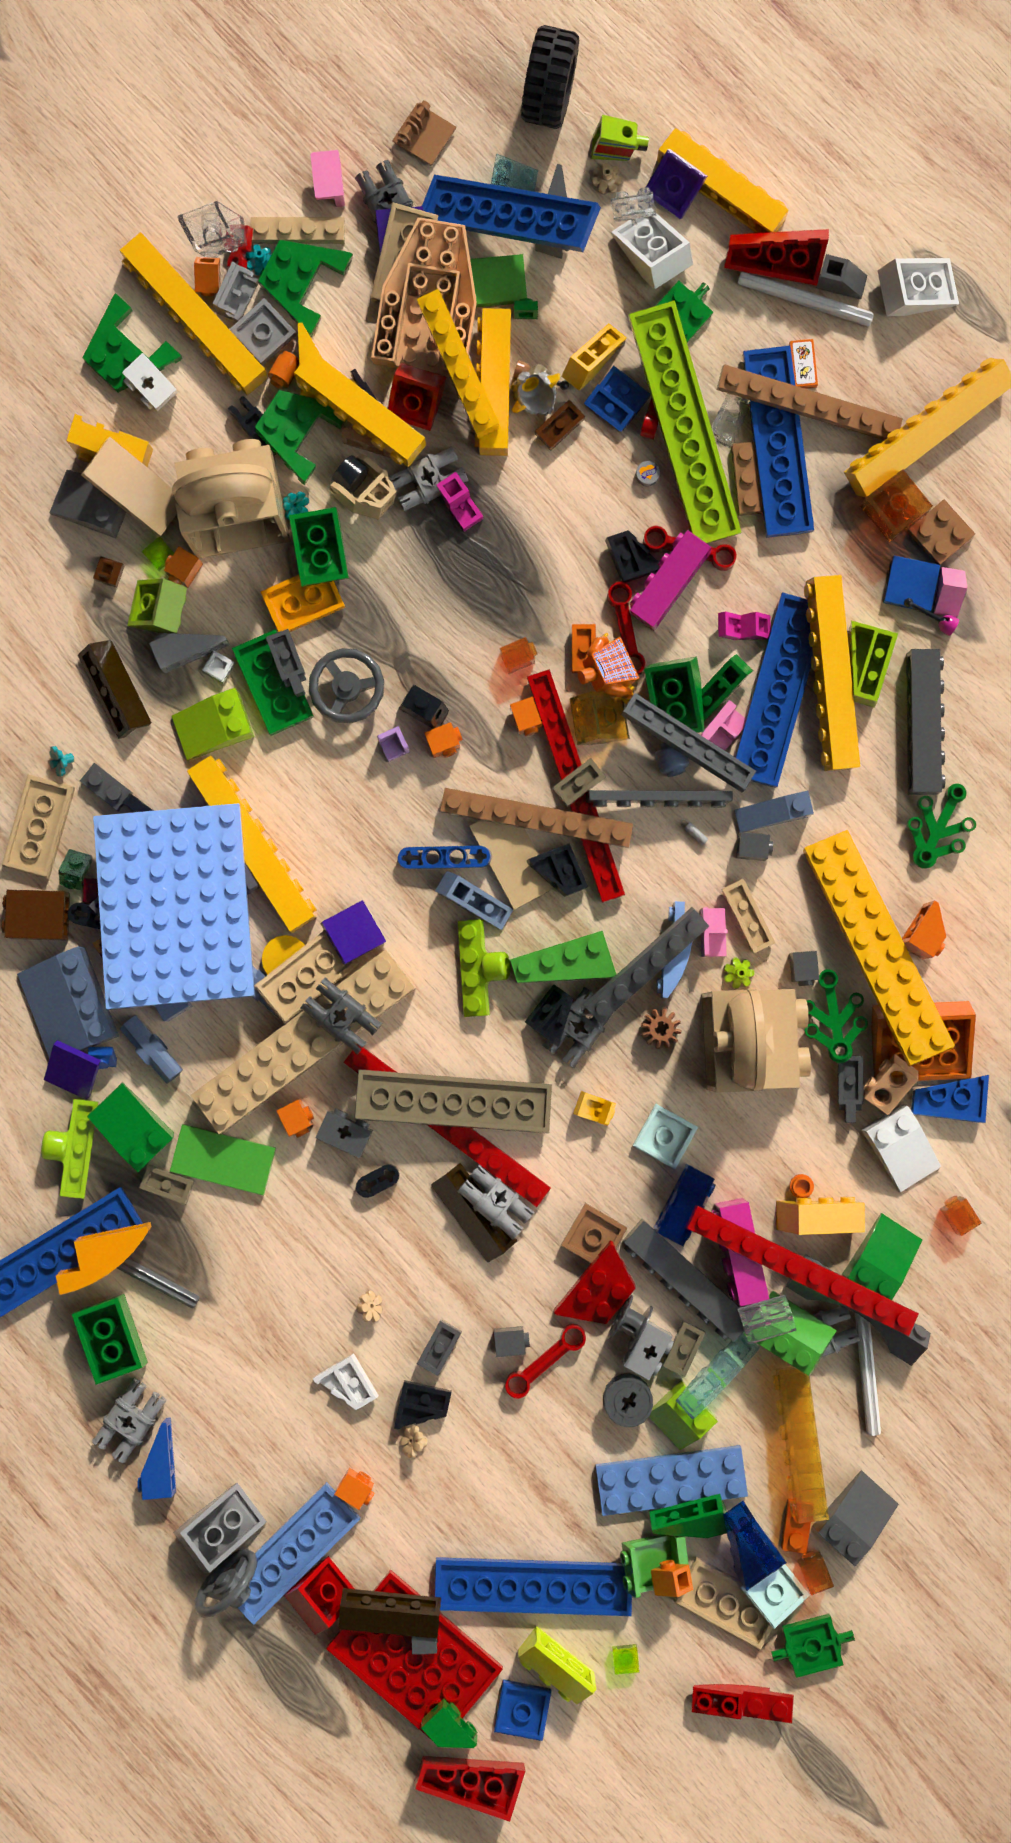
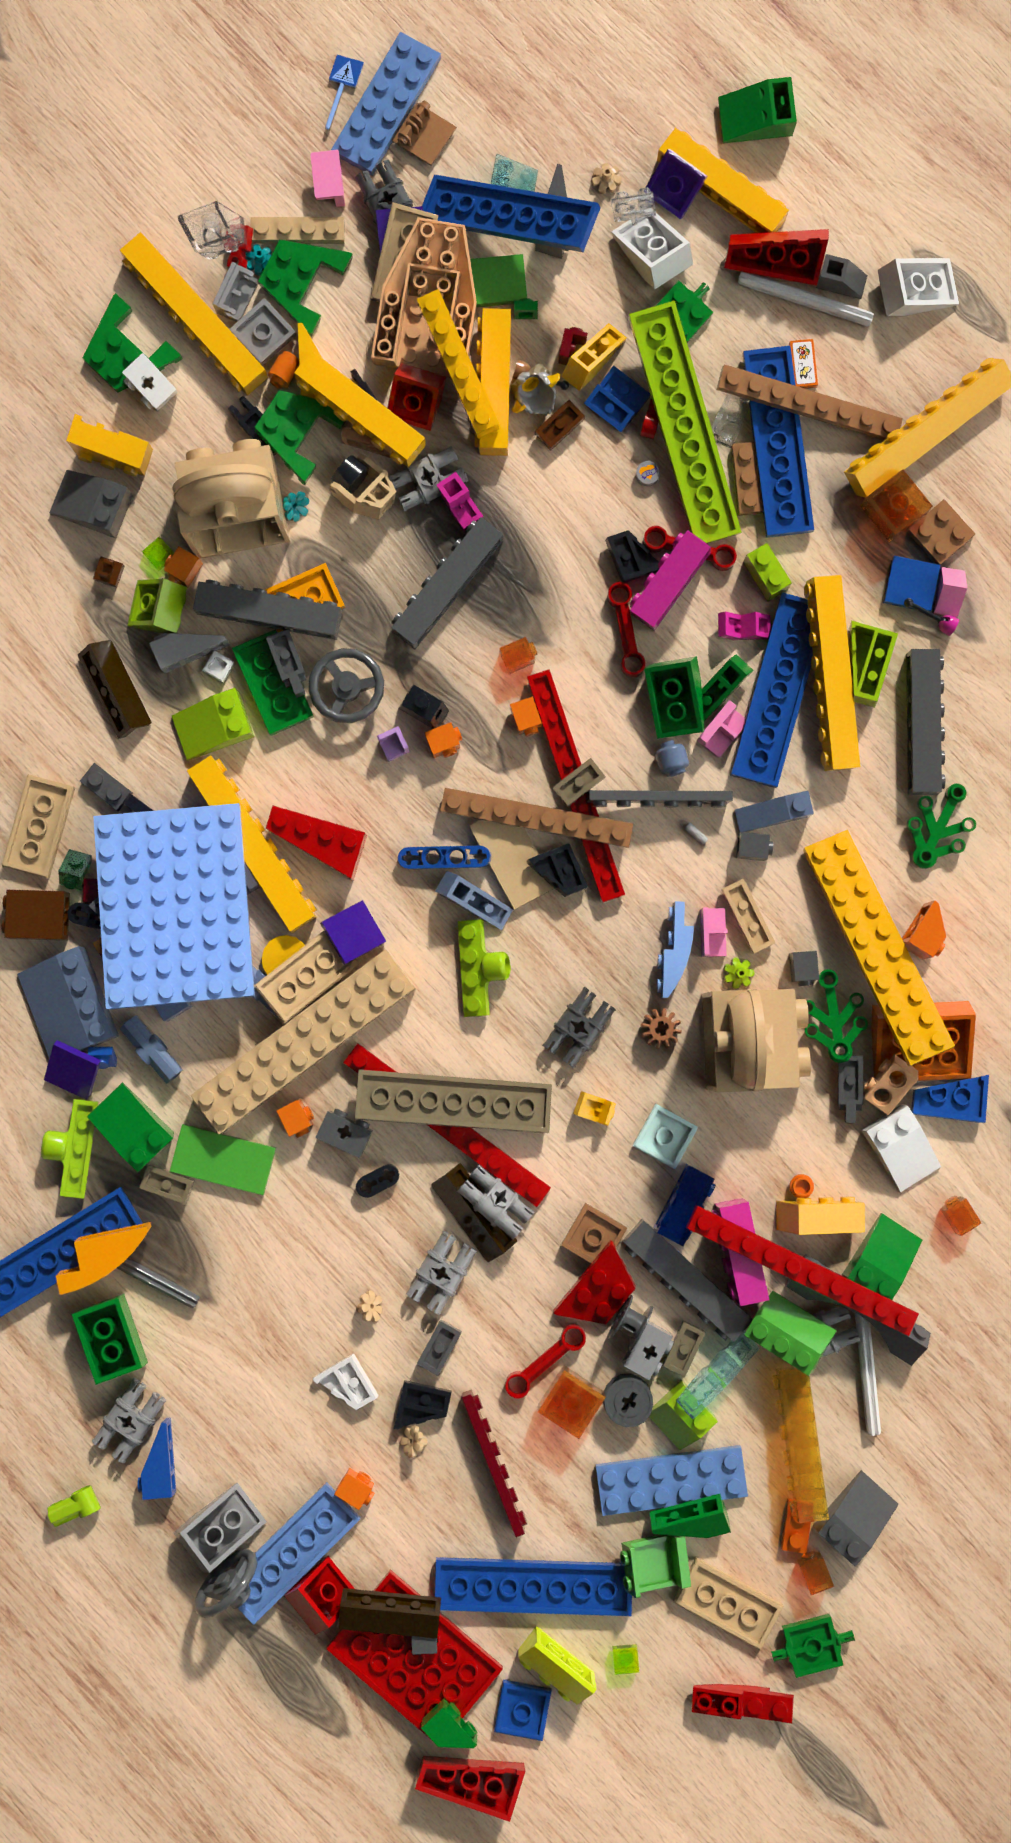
teal plant [49,746,74,777] -> none
tan tile [81,437,177,537] -> none
orange brick [194,257,221,296] -> none
green slope [289,507,349,587] -> none
dark grey pin [300,977,383,1054] -> none
dark grey brick [494,1326,530,1357] -> none
bright green wedge [510,931,616,983] -> none
black tyre [521,25,579,129] -> none
black wing [525,984,573,1047] -> none
clear yellow slope [570,691,630,745] -> none
orange plate [572,624,596,673] -> none
orange torso [577,633,639,704] -> none
dark grey plate [583,907,709,1024] -> none
lime torso [591,115,649,161] -> none
dark grey plate [621,693,756,793] -> none
orange brick [651,1560,693,1597] -> none
clear blue wedge [723,1501,787,1591] -> none
clear hinge [737,1295,797,1344] -> none
light aqua tile [740,1555,810,1629] -> none
none -> lime piece [47,1485,101,1527]
none -> dark grey brick [193,580,342,640]
none -> red wedge [266,805,367,881]
none -> piece [325,54,364,130]
none -> medium blue plate [331,32,441,176]
none -> dark grey brick [391,517,503,649]
none -> light grey pin [406,1231,477,1315]
none -> dark red plate [462,1389,528,1537]
none -> clear orange brick [537,1365,606,1439]
none -> dark red bracket [558,327,588,365]
none -> green slope [718,77,797,144]
none -> lime brick [743,543,792,602]

